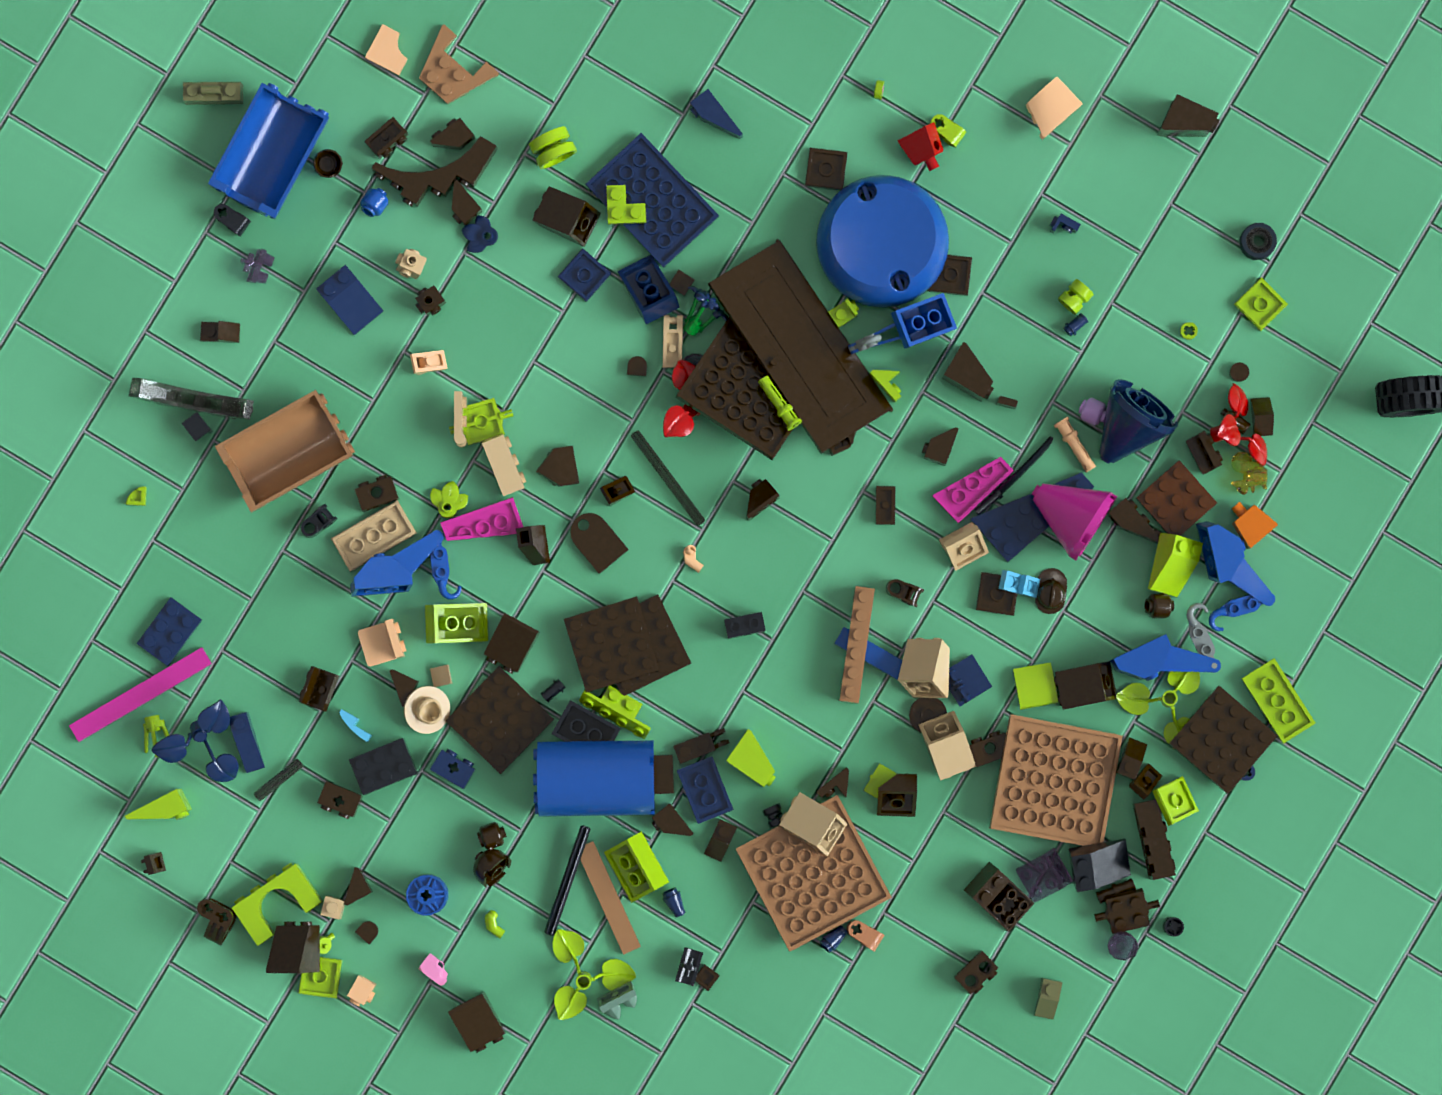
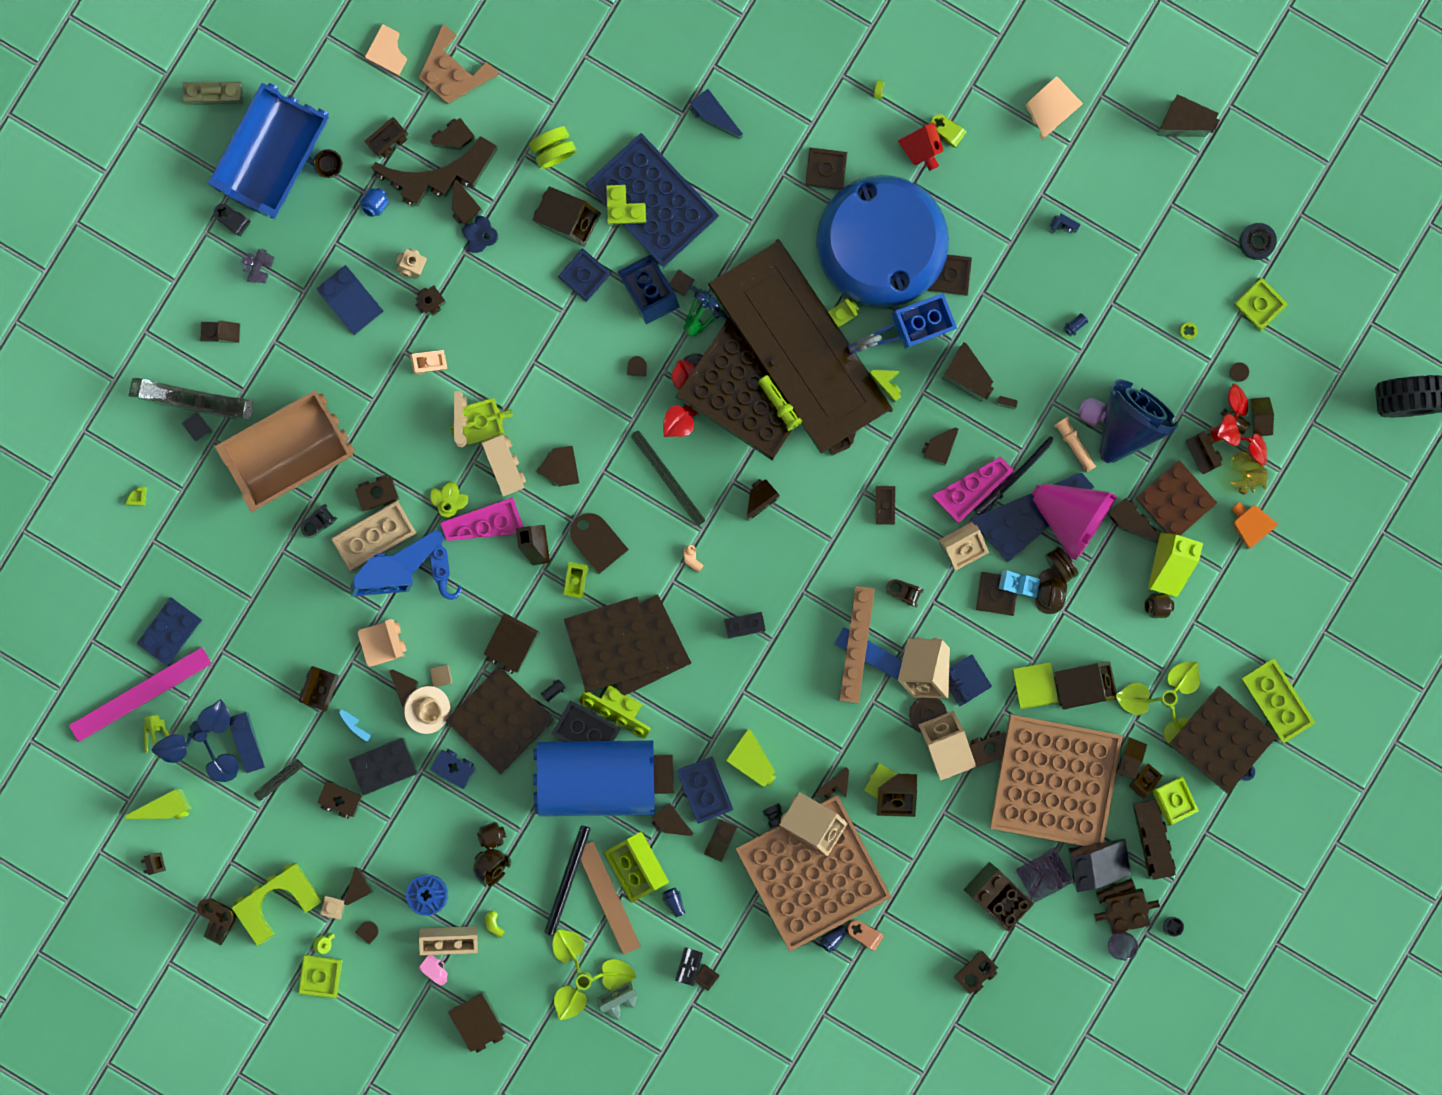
dark brown slope [266,921,320,974] -> none
light nougat brick [347,975,377,1006] -> none
lime slope [425,603,488,643] -> none
dark brown slope [600,476,636,506] -> none
tan plate [663,315,683,368] -> none
dark brown hinge [673,728,730,764] -> none
olive slope [1034,978,1063,1019] -> none
lime wheel [1058,279,1094,315] -> none
blue slope [1110,603,1221,681] -> none
blue slope [1196,521,1275,631] -> none
none -> tan brick [419,926,478,955]
none -> lime slope [563,562,588,599]
none -> dark brown head [1045,546,1078,584]

